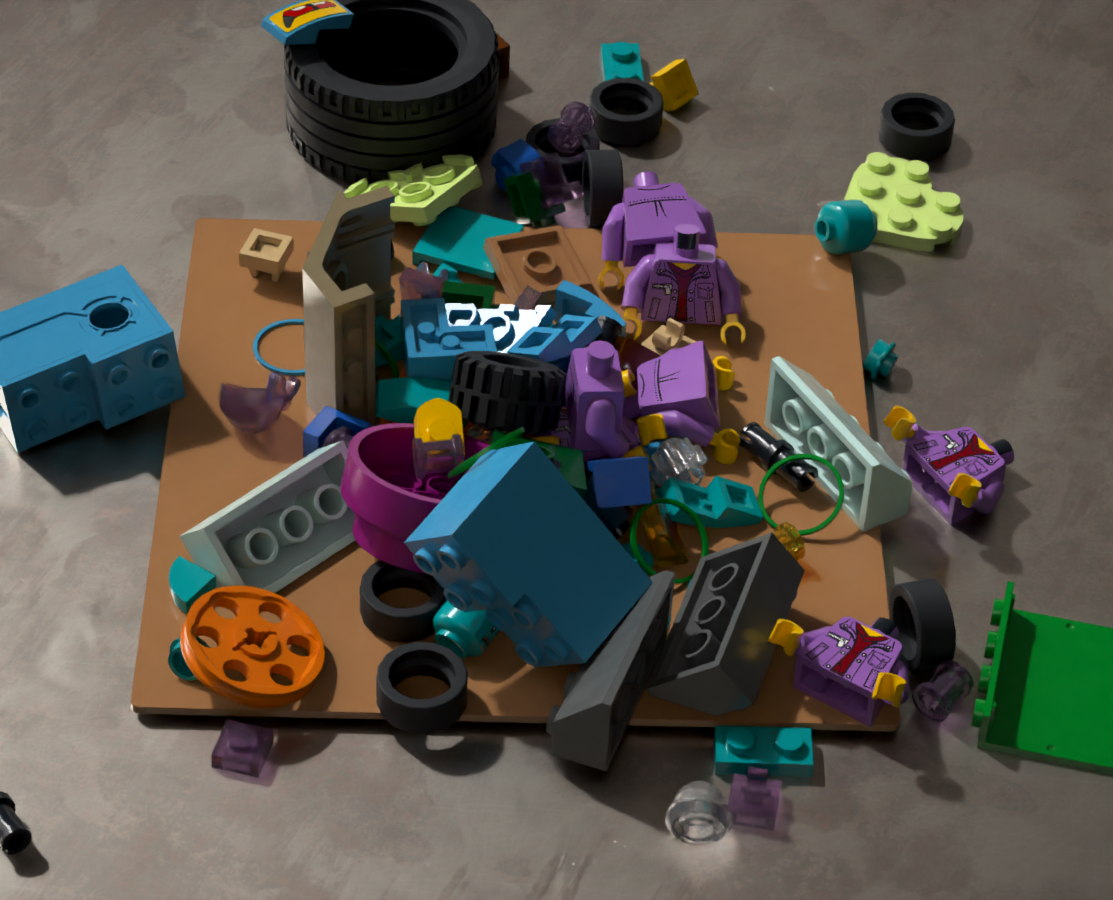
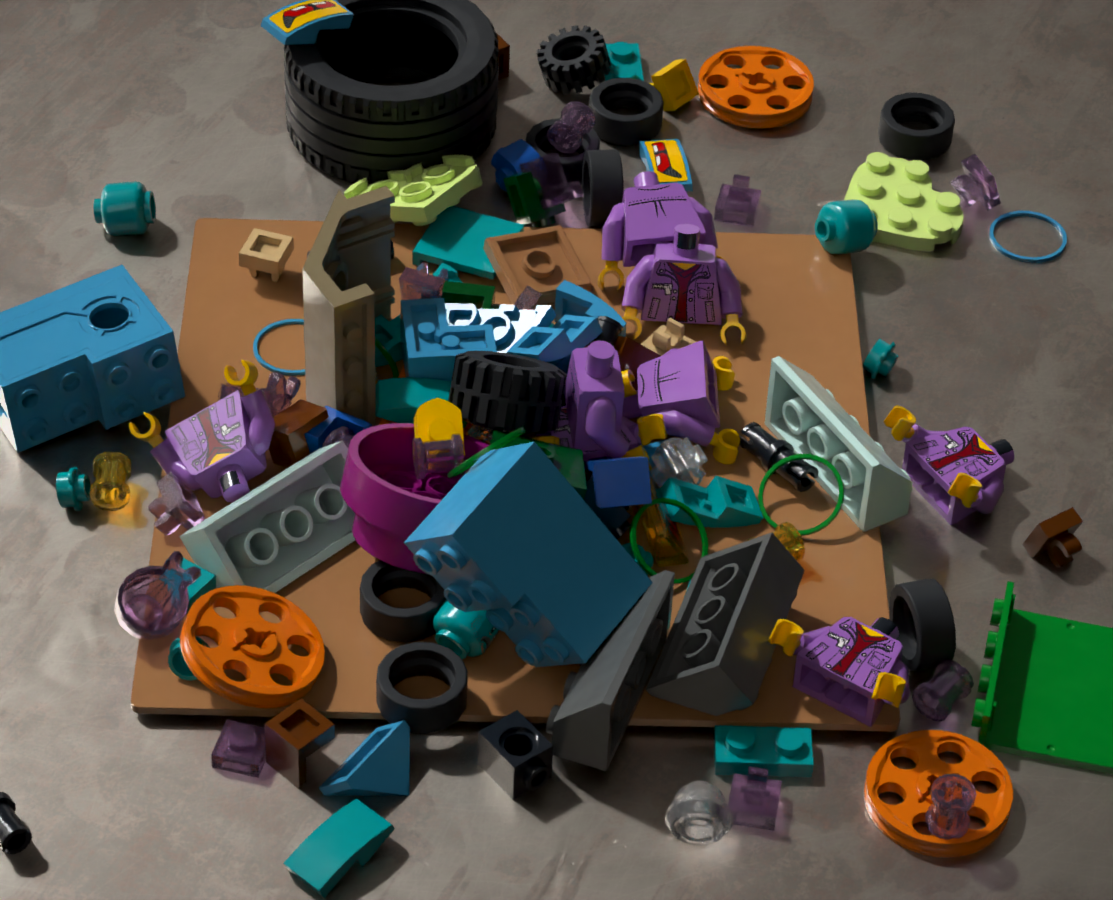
none -> teal plate [56,467,91,511]
none -> clear yellow bush [89,452,132,511]
none -> teal head [94,182,156,236]
none -> piece [114,551,201,640]
none -> medium lavender torso [129,359,275,503]
none -> tile [148,472,206,536]
none -> reddish brown panel [265,698,335,788]
none -> reddish brown panel [269,399,329,468]
none -> teal slope [283,798,395,898]
none -> dark azure slope [319,720,410,796]
none -> black brick [478,710,553,800]
none -> black tyre [537,26,611,94]
none -> slope [639,139,693,192]
none -> orange wedge [698,46,814,129]
none -> clear purple tile [714,174,761,227]
none -> orange wedge [864,730,1013,858]
none -> bush [925,774,976,840]
none -> clear purple tile [951,154,1001,211]
none -> dark azure piece [989,211,1067,263]
none -> reddish brown tile [1022,507,1083,568]

